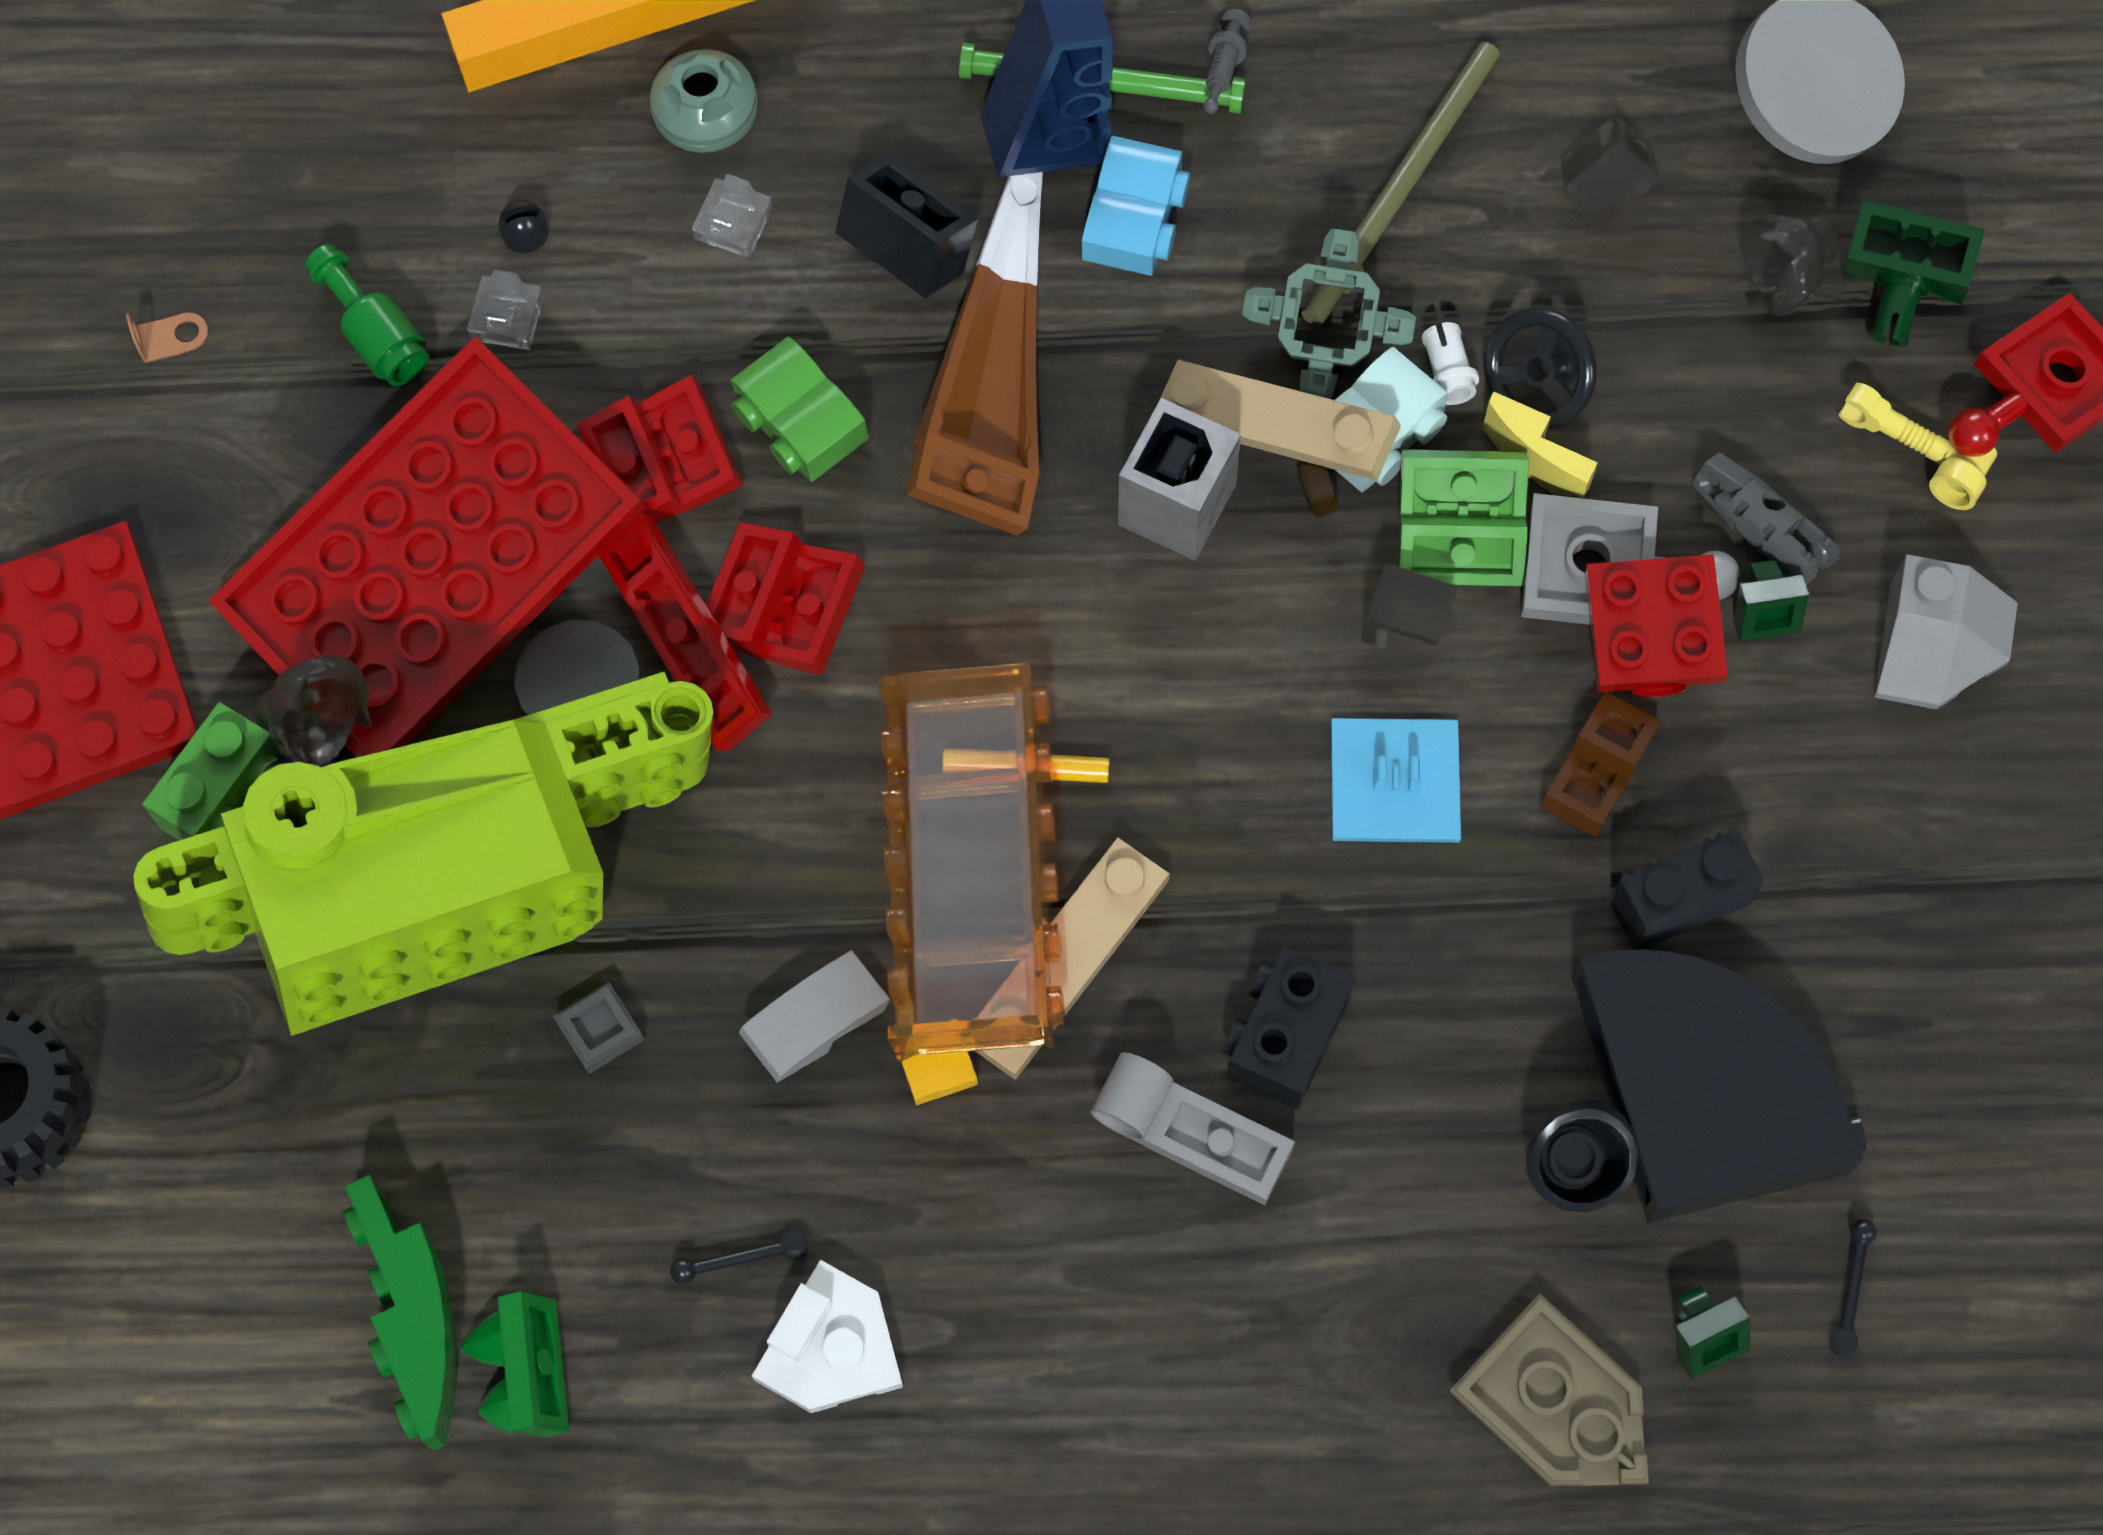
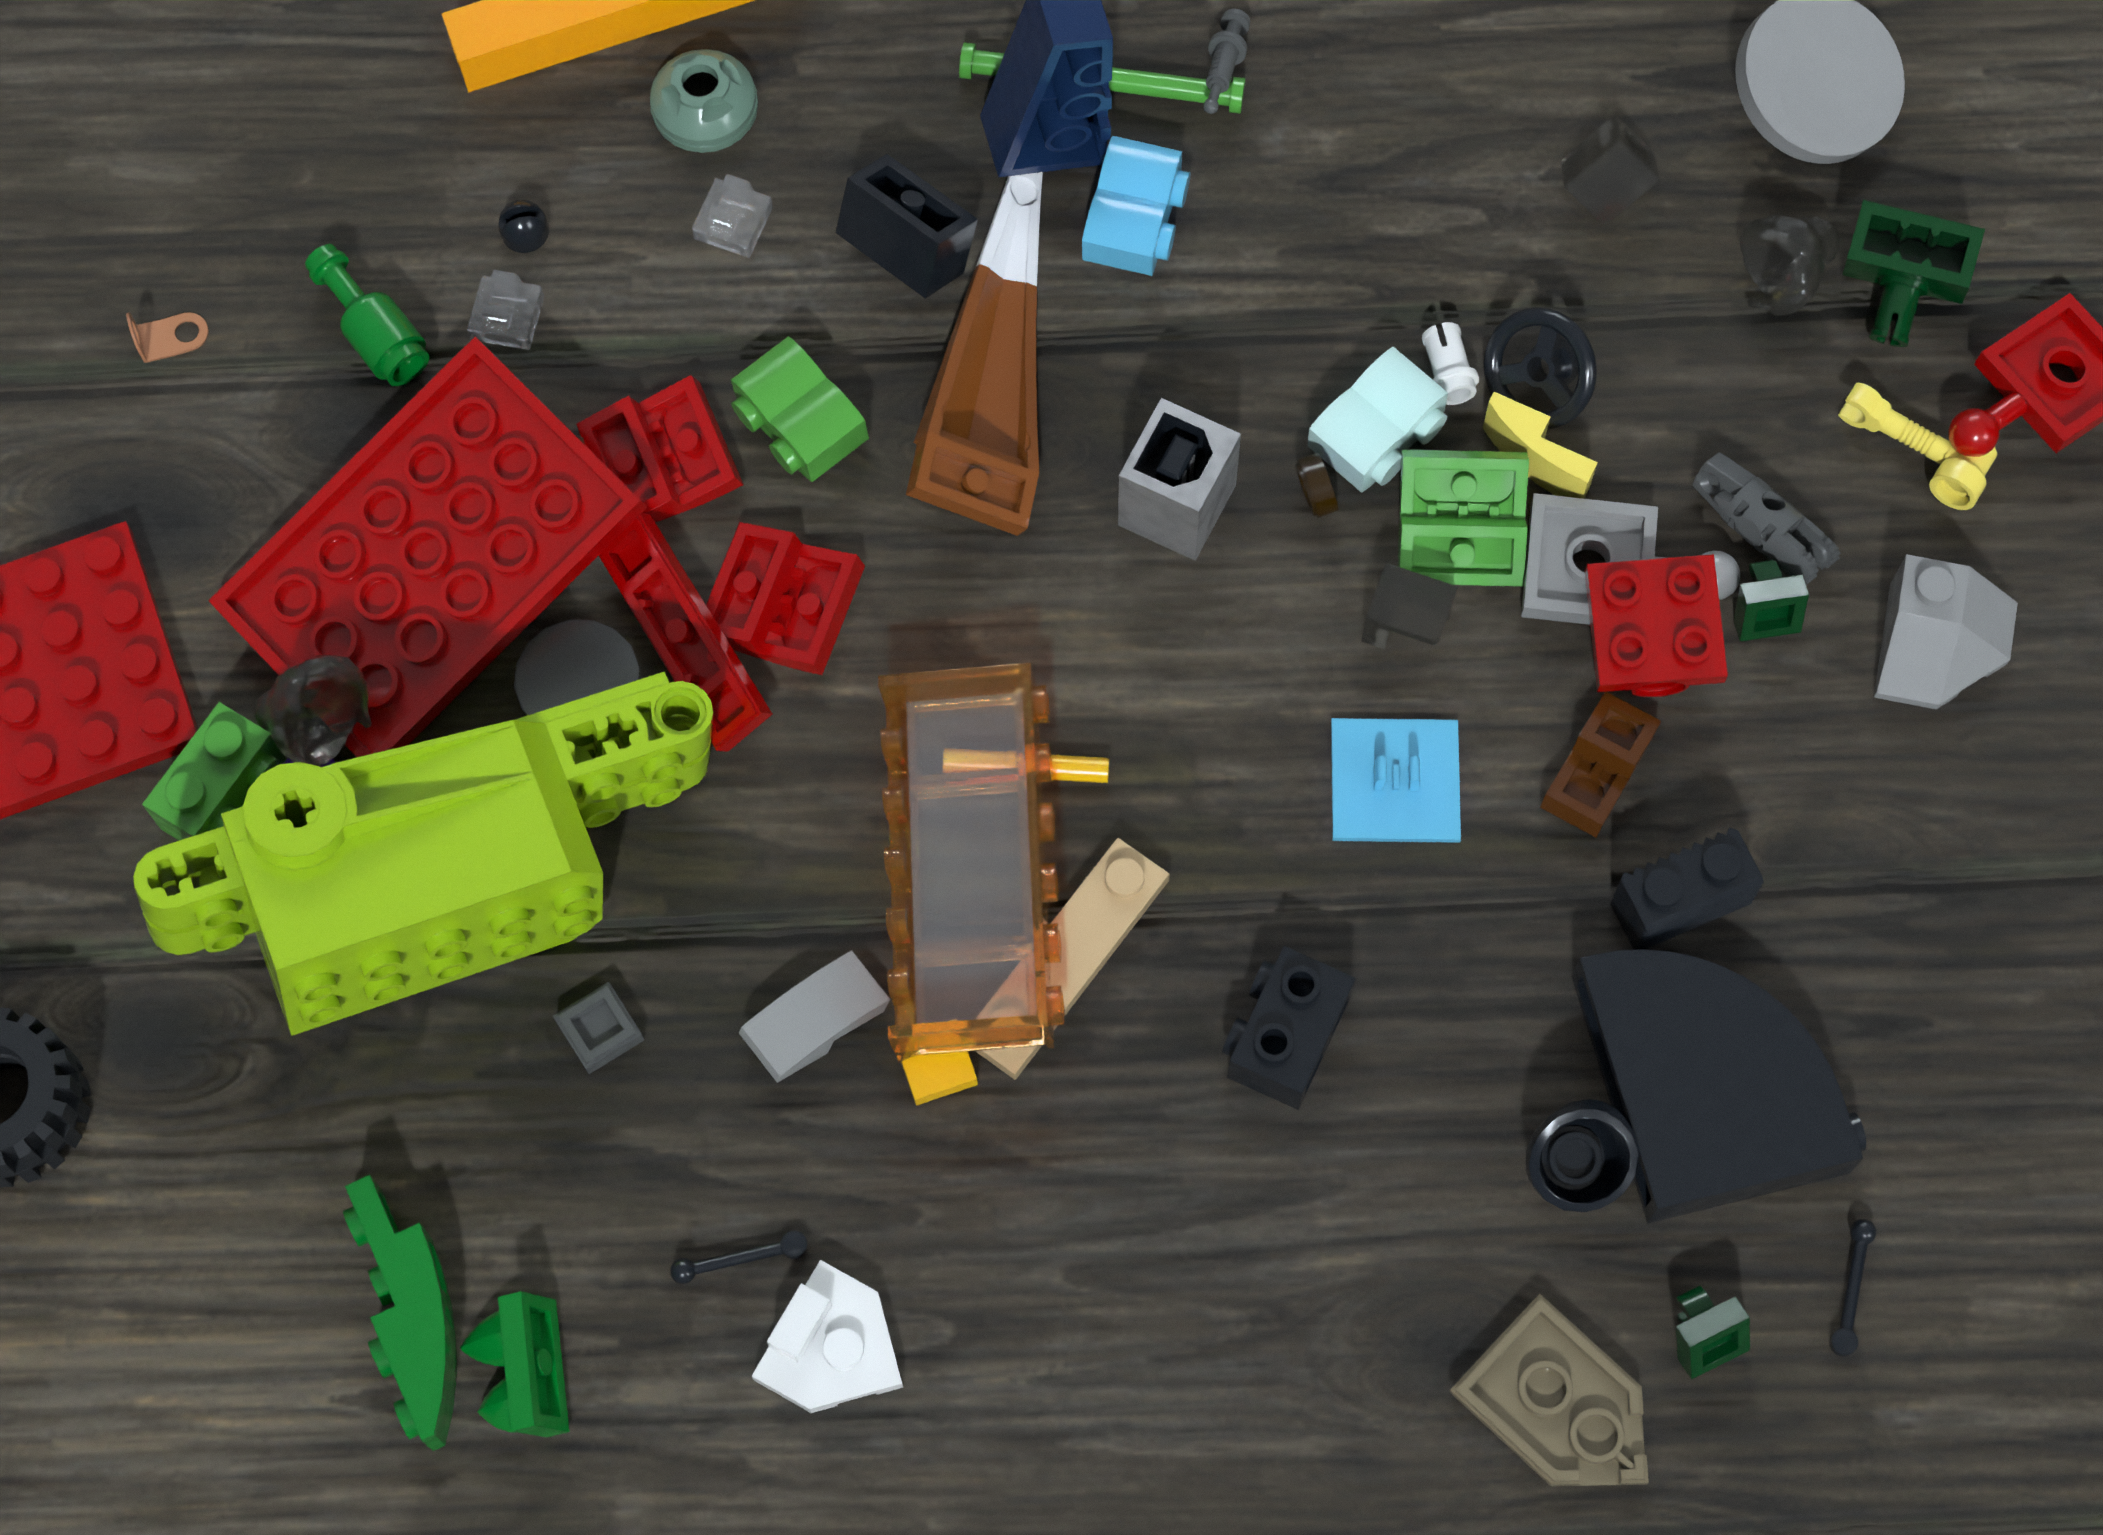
light grey plate [1090,1052,1295,1205] -> none
tan plate [1158,360,1401,481] -> none
sand green piece [1242,229,1416,399] -> none
olive bar [1301,42,1500,327] -> none

